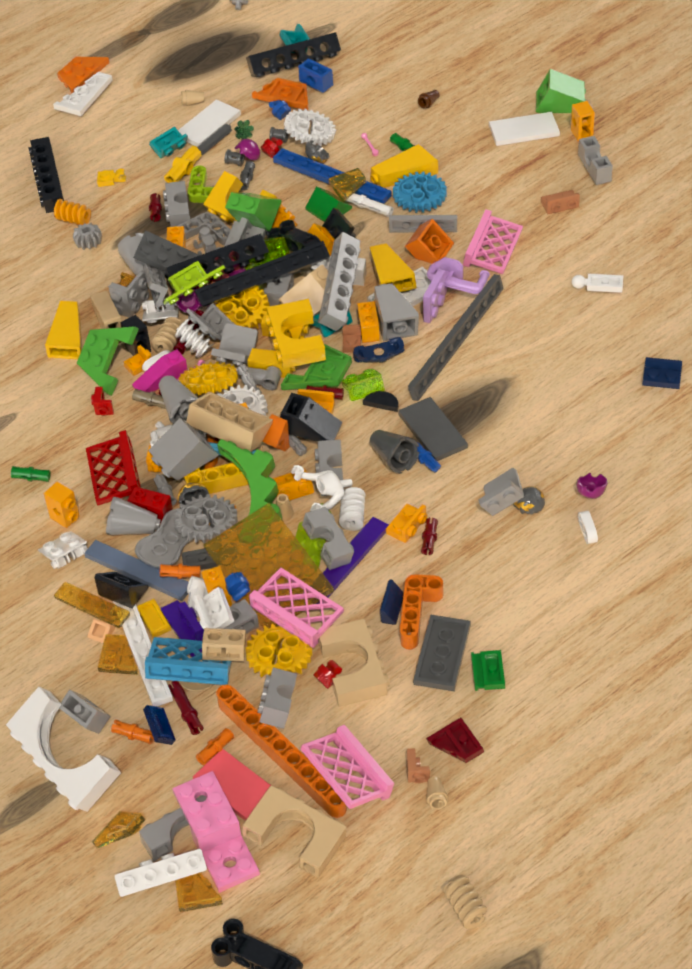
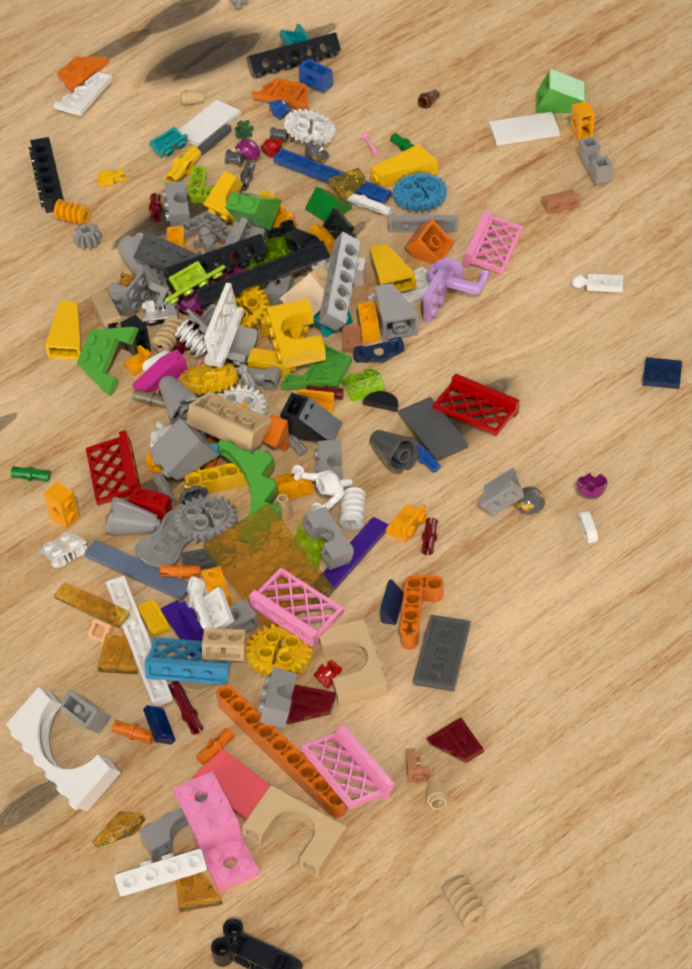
red bracket [91,387,114,415] -> none
black slope [94,571,148,609] -> none
blue piece [225,572,250,602] -> none
dark grey plate [408,274,504,401] -> none
green plate [471,650,505,691] -> none
none -> white fence [204,283,244,367]
none -> dark red wing [286,684,336,725]
none -> red fence [432,373,520,436]

